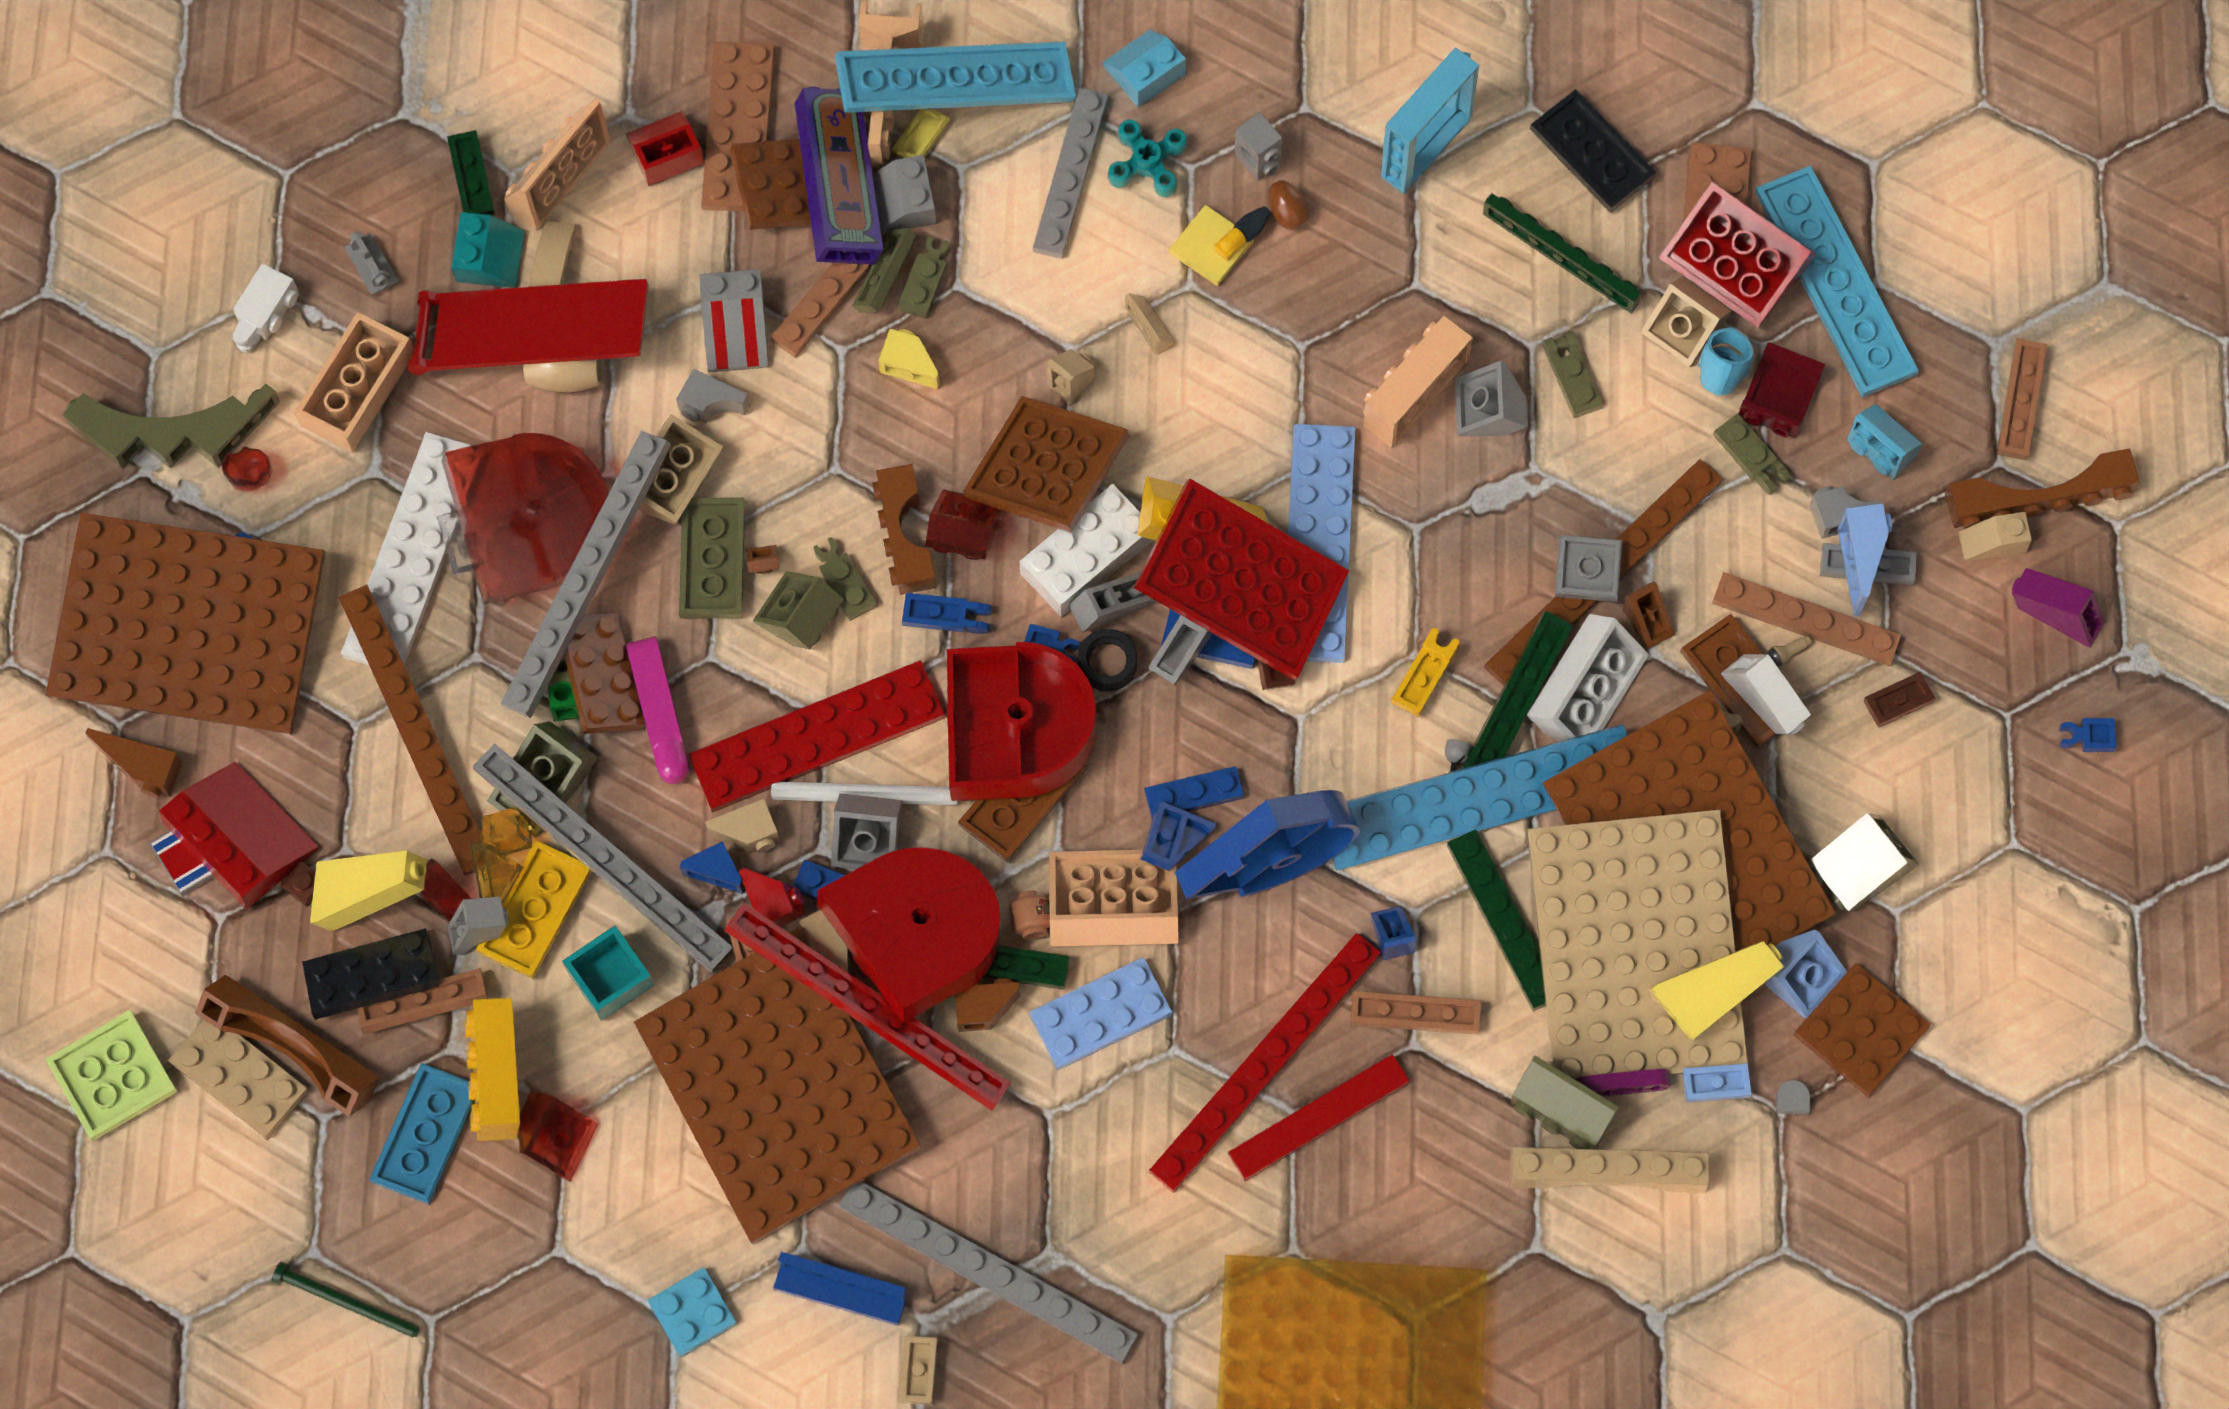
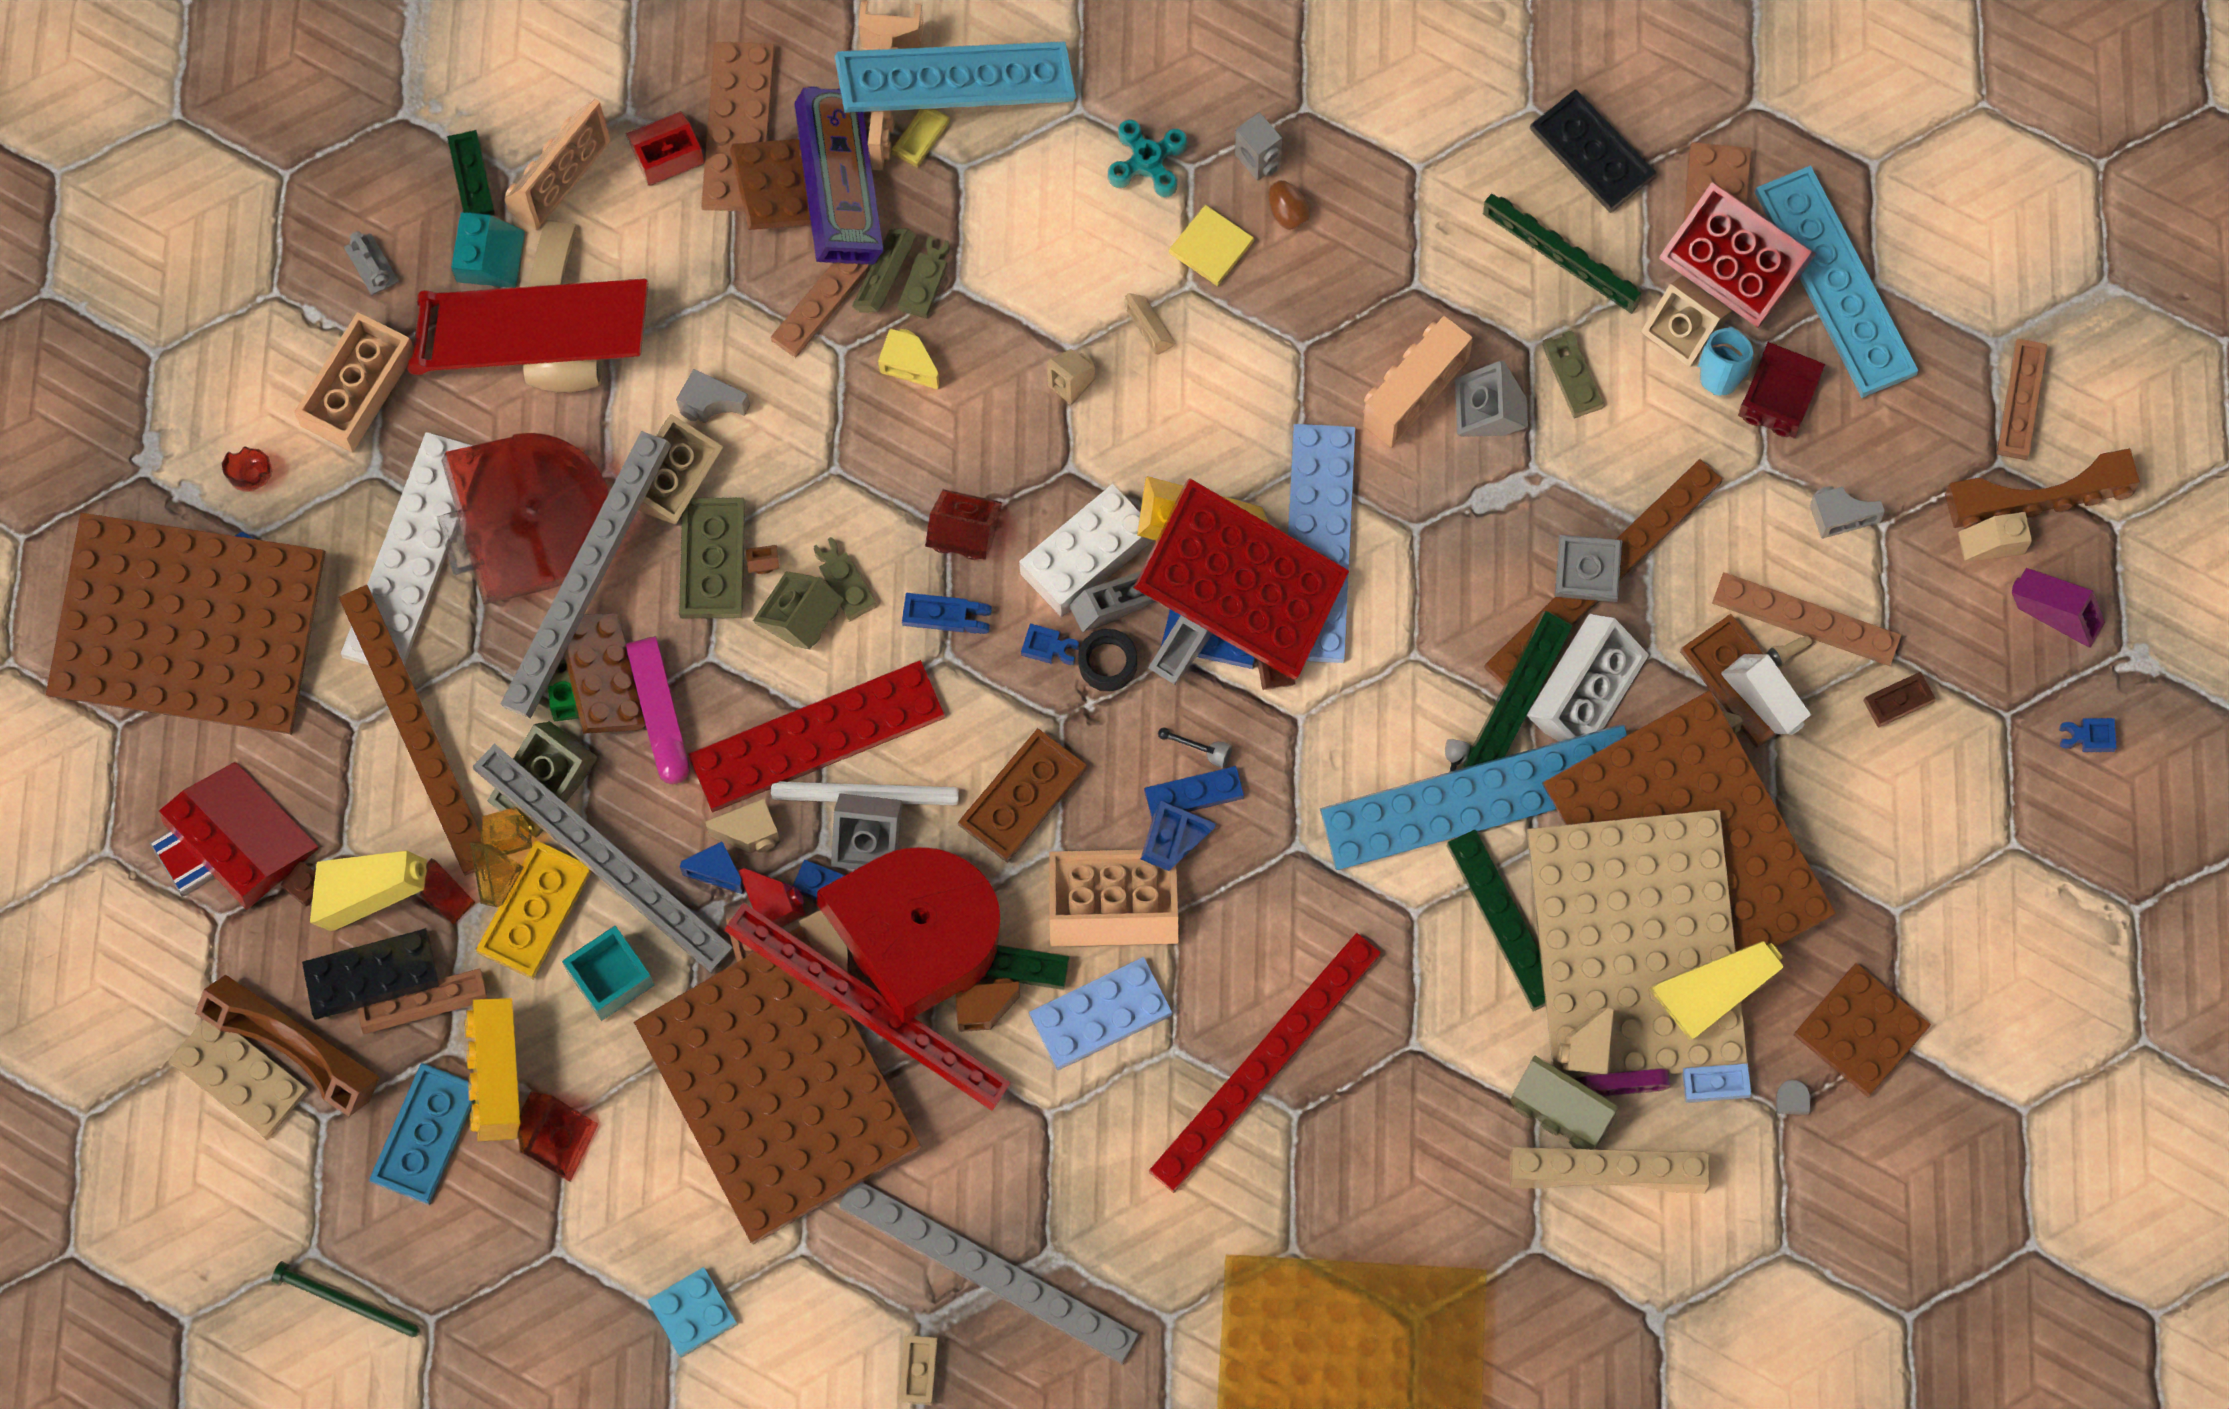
yellowish green plate [45,1010,178,1142] -> none
olive arch [62,383,280,469] -> none
dark orange slope [85,728,182,797] -> none
white hinge [232,264,298,353] -> none
light grey arch [447,897,508,955] -> none
light grey slope [699,269,769,373] -> none
blue fence [773,1252,908,1326] -> none
light grey slope [872,155,936,234] -> none
dark orange arch [872,464,936,595] -> none
red piece [947,642,1097,801] -> none
dark orange plate [963,396,1130,533] -> none
nougat head [1009,890,1050,940] -> none
light grey plate [1033,88,1108,259] -> none
medium azure slope [1102,30,1186,108] -> none
blue piece [1175,790,1360,899] -> none
piece [1214,206,1271,261] -> none
red tile [1228,1054,1410,1181] -> none
nougat plate [1350,991,1481,1035] -> none
blue slope [1370,906,1416,961] -> none
medium azure window [1381,47,1479,194] -> none
yellow plate [1391,628,1460,718] -> none
dark orange slope [1623,581,1675,649] -> none
olive hinge [1713,414,1791,495] -> none
light blue slope [1764,930,1847,1019] -> none
slope [1809,813,1919,912] -> none
light grey plate [1820,543,1917,586] -> none
light blue slope [1838,504,1892,617] -> none
medium azure slope [1847,404,1922,480] -> none
none -> hinge [1158,727,1232,769]
none -> tan slope [1557,1008,1613,1074]

